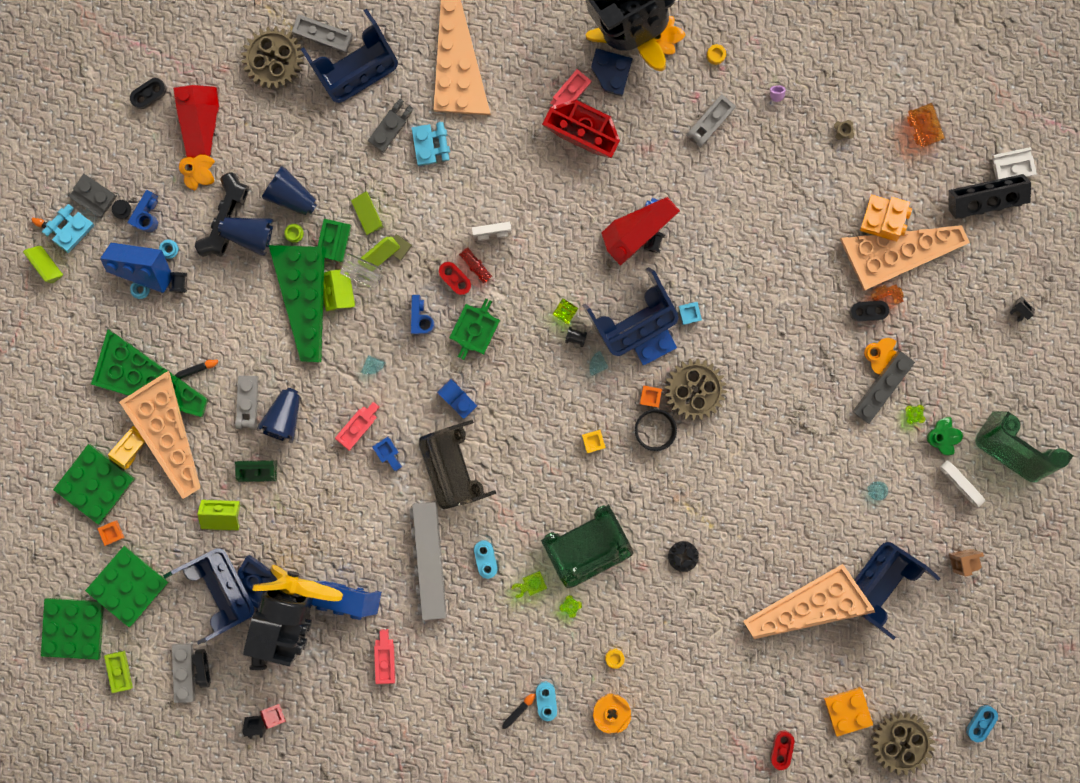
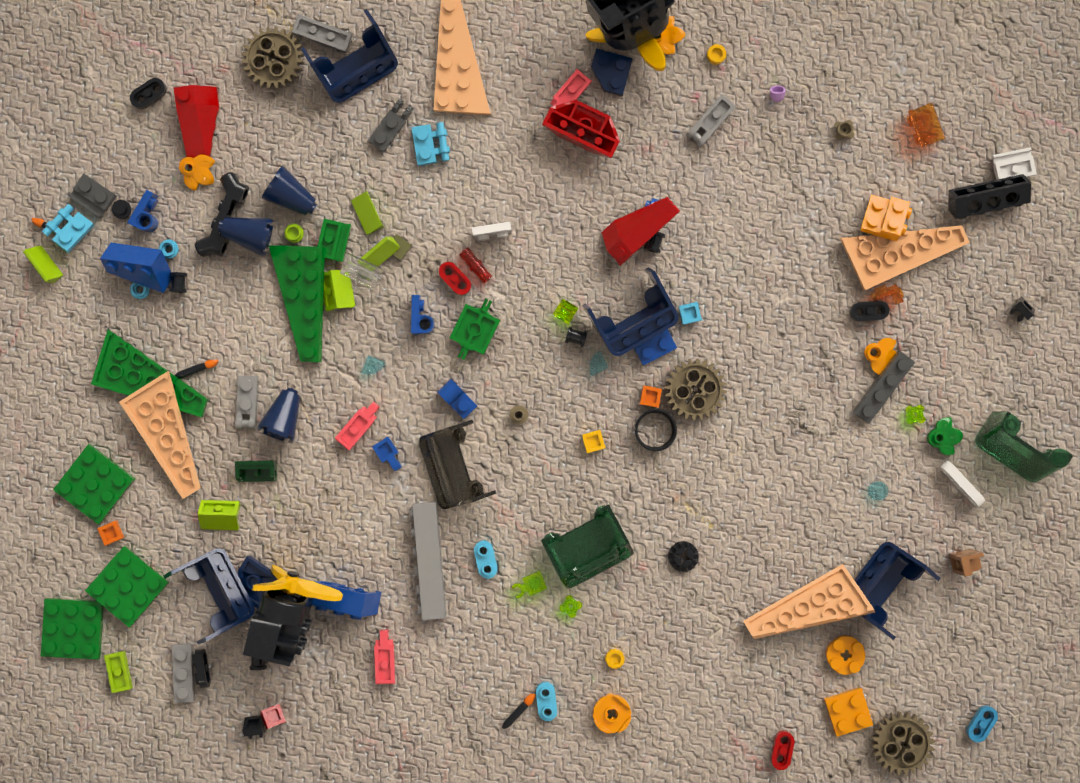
yellow plate [108,426,146,470] -> none
none -> dark tan plate [509,405,528,424]
none -> light orange plate [825,635,865,675]

